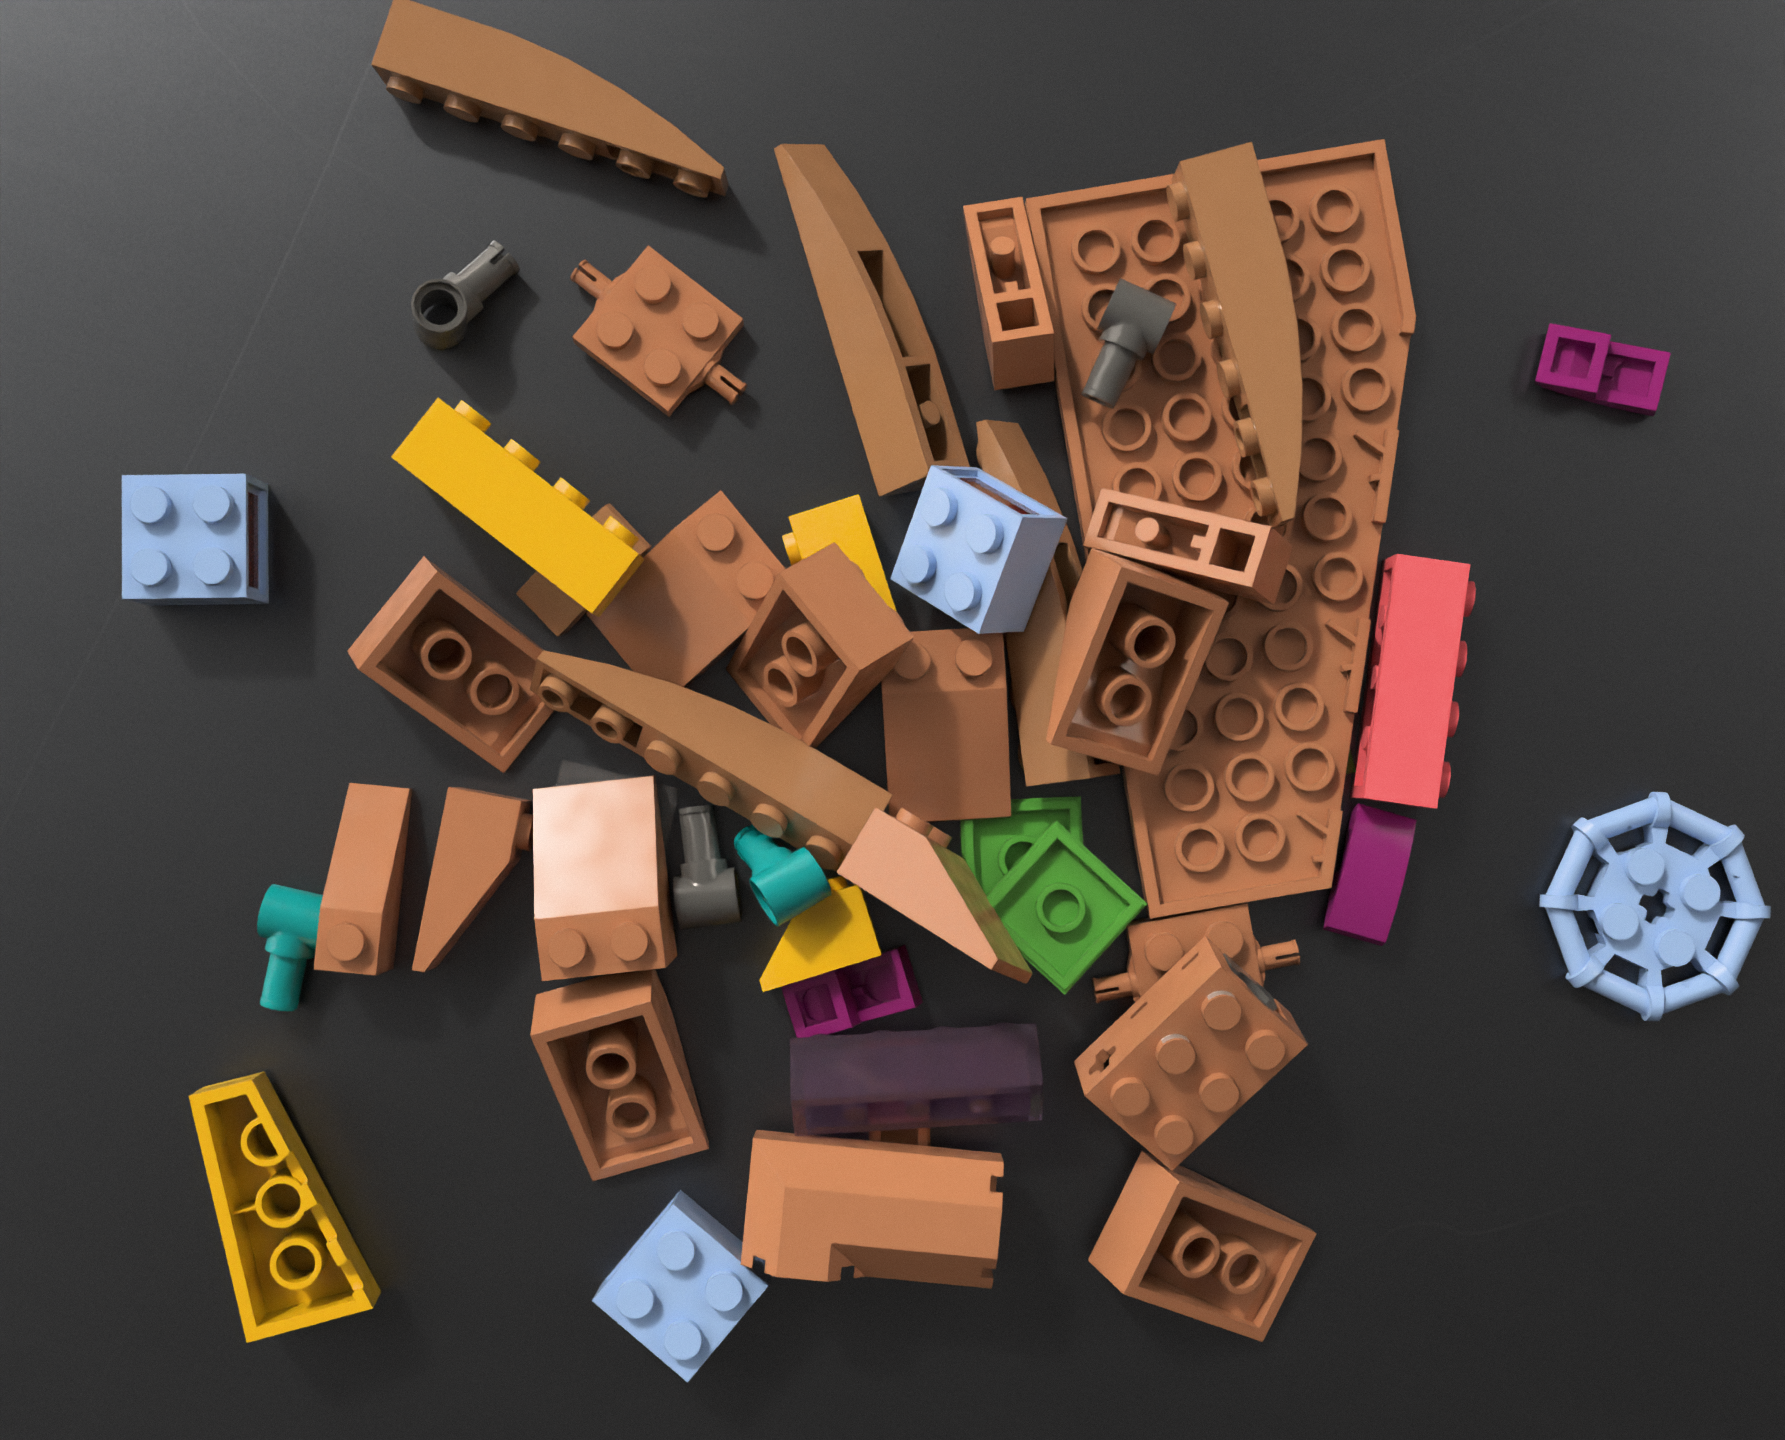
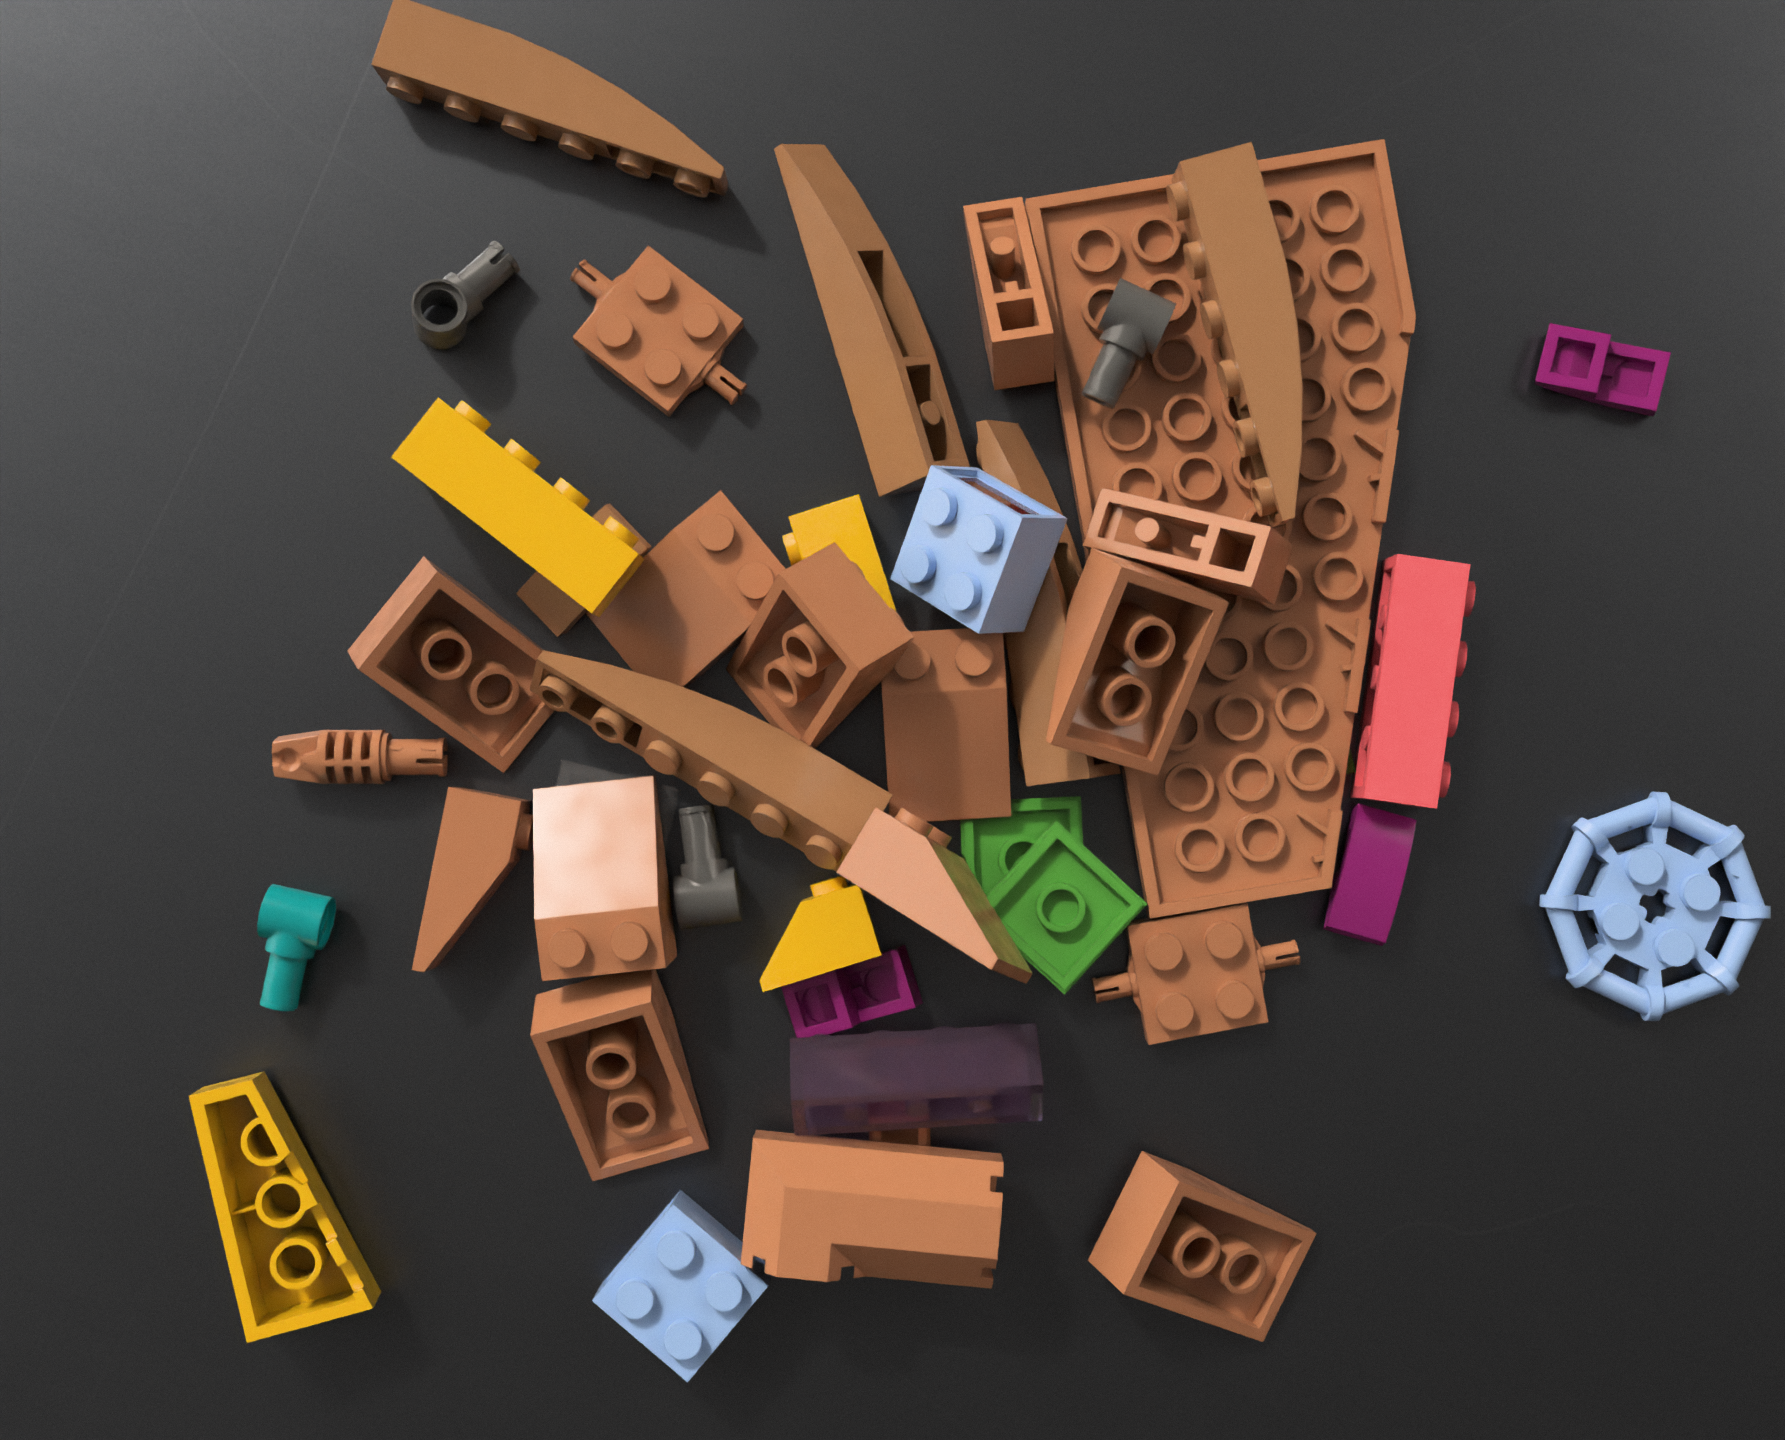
light blue piece [122,474,269,605] -> none
nougat slope [314,783,412,976] -> none
teal pin [734,825,832,927] -> none
nougat piece [1074,936,1308,1171] -> none
none -> nougat hinge [272,730,448,784]

